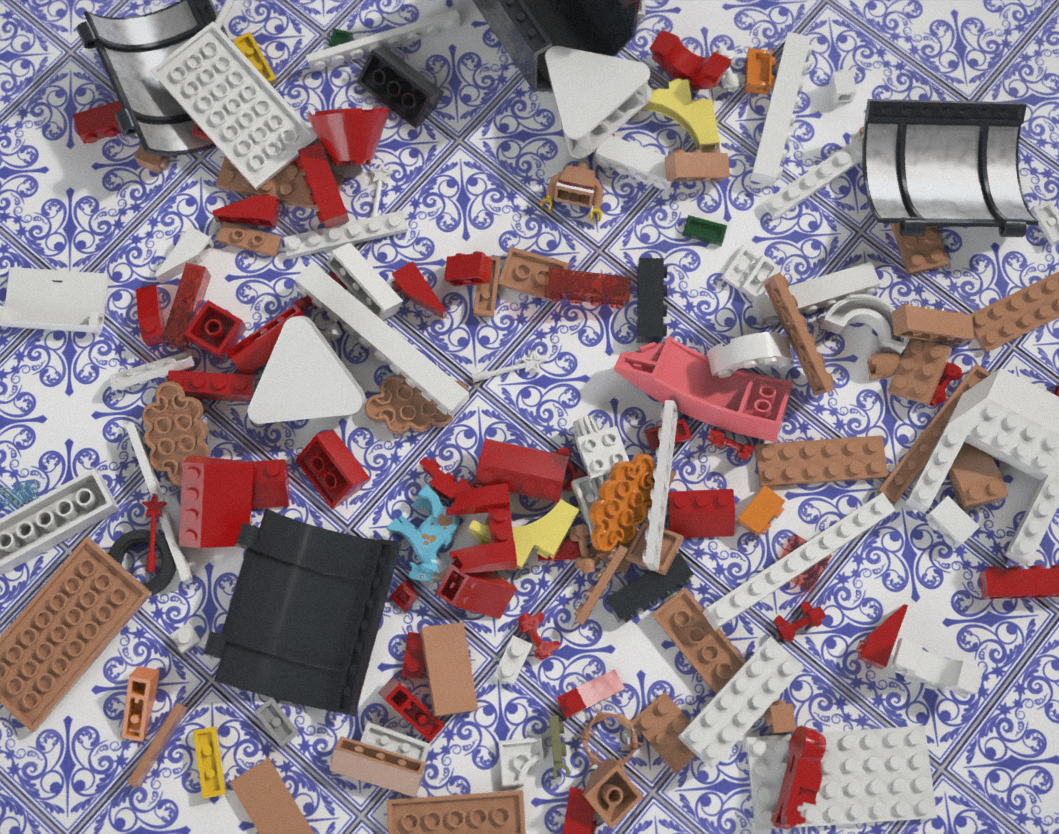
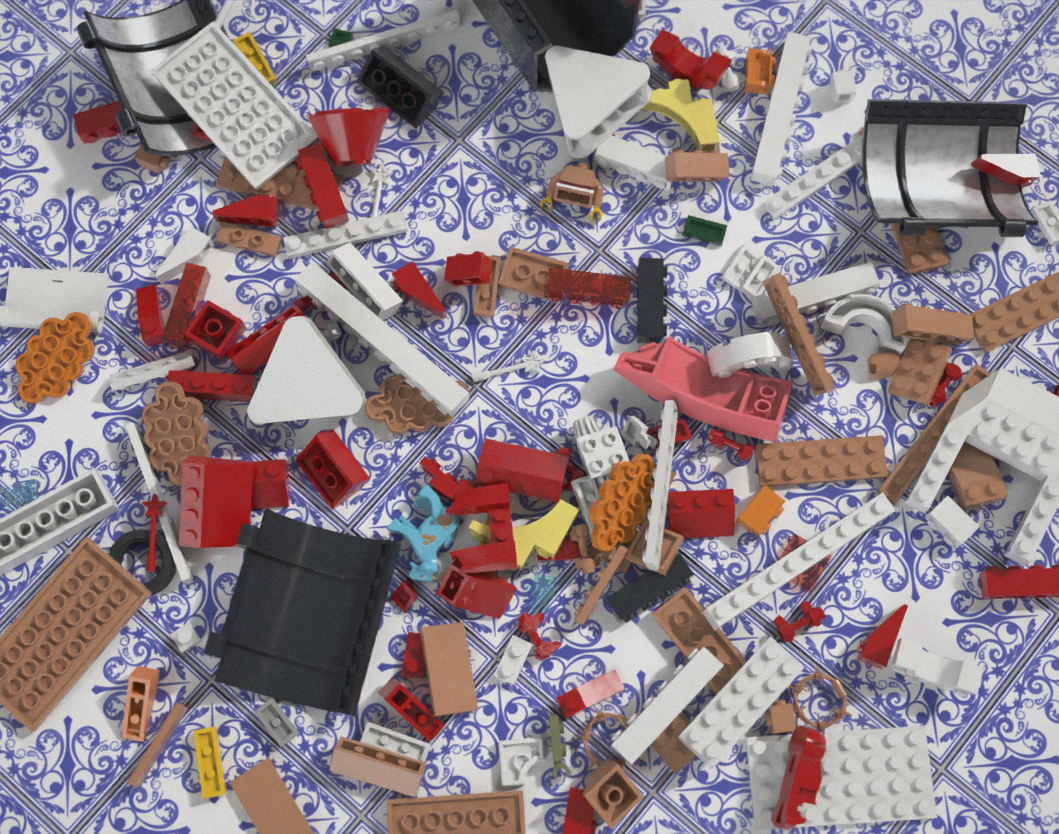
none -> orange plate [15,312,95,403]
none -> clear light blue plate [531,574,556,614]
none -> white brick [610,647,724,766]
none -> white plate [621,416,658,449]
none -> nougat piece [789,667,851,735]
none -> slope [971,154,1040,187]

